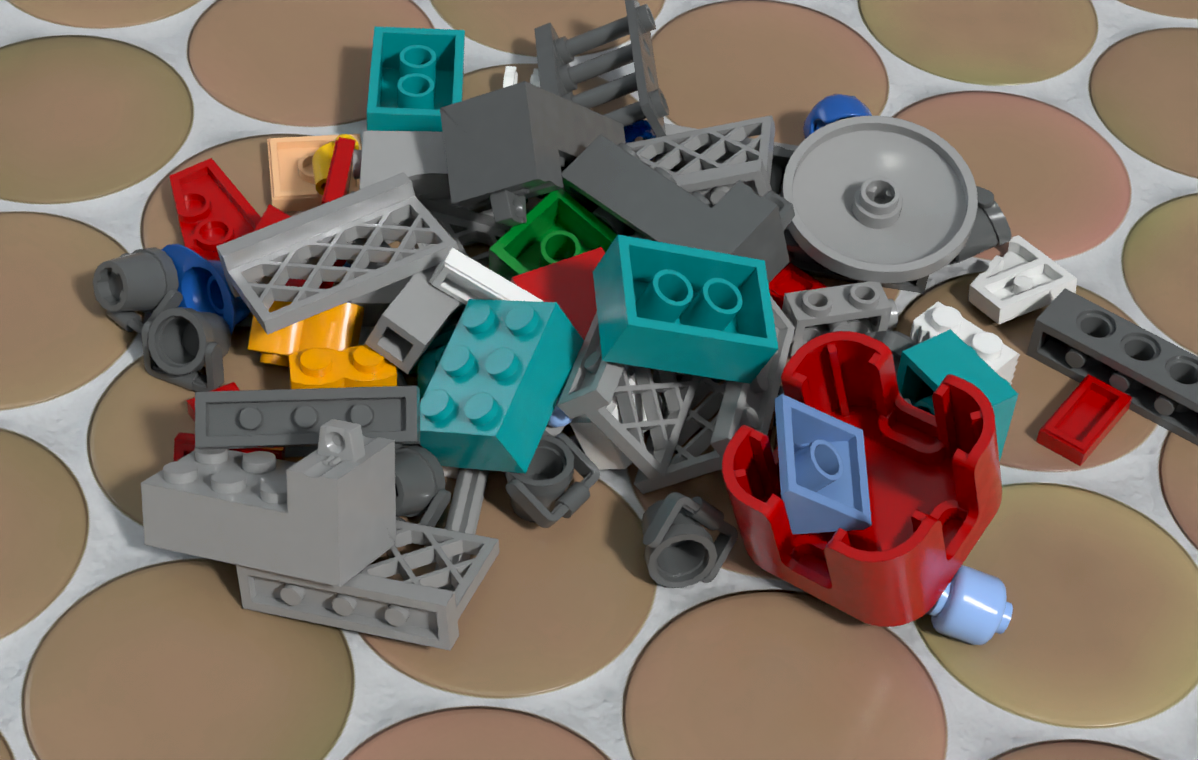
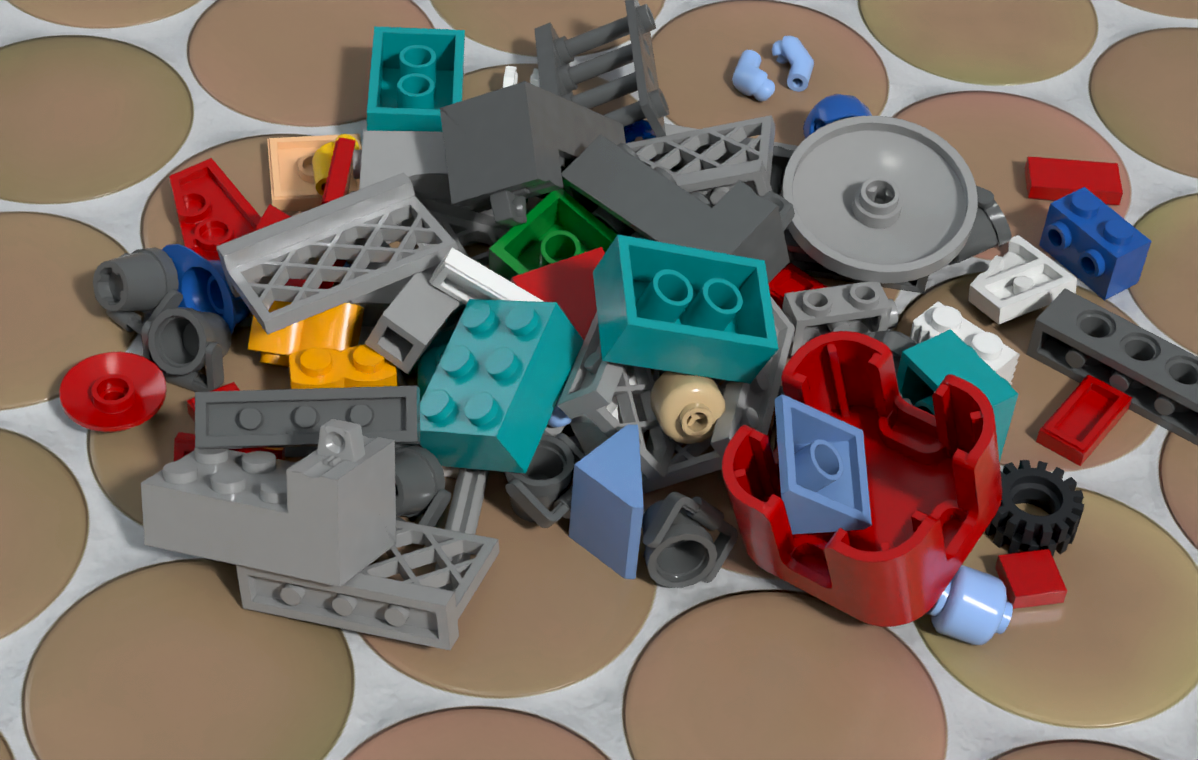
none -> red dish [59,352,167,432]
none -> medium blue slope [569,424,644,579]
none -> tan head [650,371,725,444]
none -> light blue arm [732,50,775,102]
none -> light blue arm [772,36,814,92]
none -> black tyre [985,460,1084,556]
none -> red tile [995,549,1067,609]
none -> red tile [1024,156,1123,205]
none -> blue brick [1039,187,1151,300]

